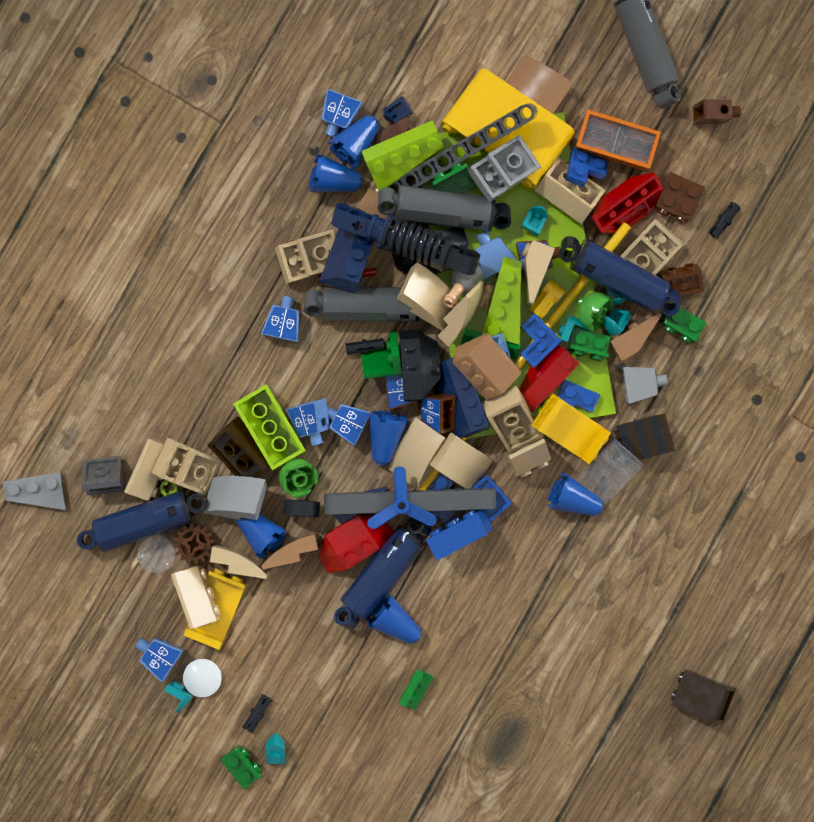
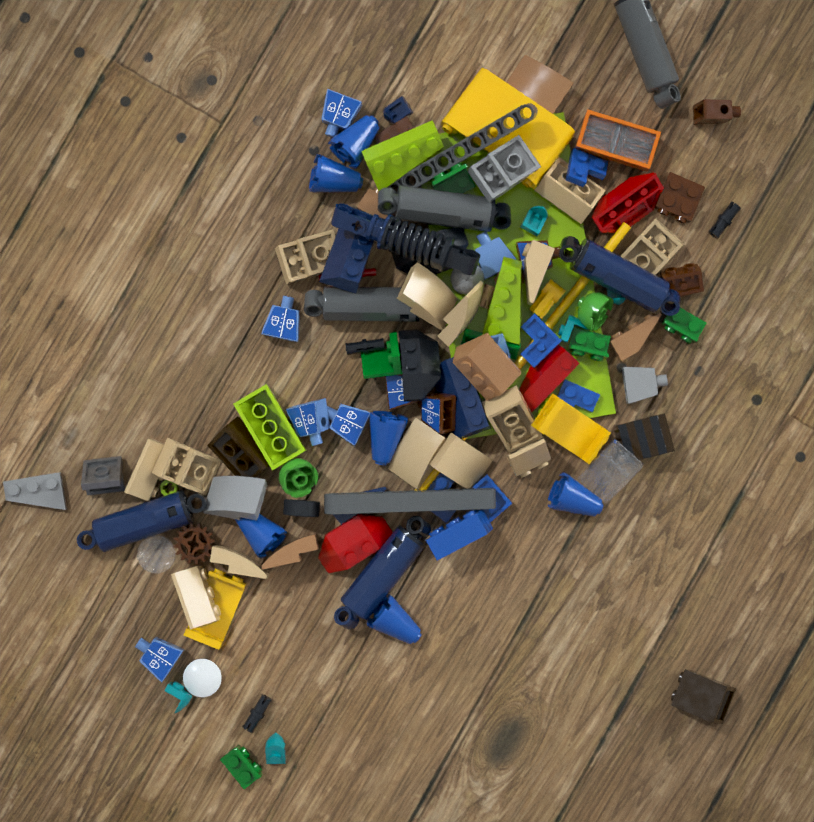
blue piece [368,466,437,529] -> none
green bracket [399,667,433,710] -> none
light nougat pin [443,283,465,308] -> none
teal plate [603,308,632,335] -> none

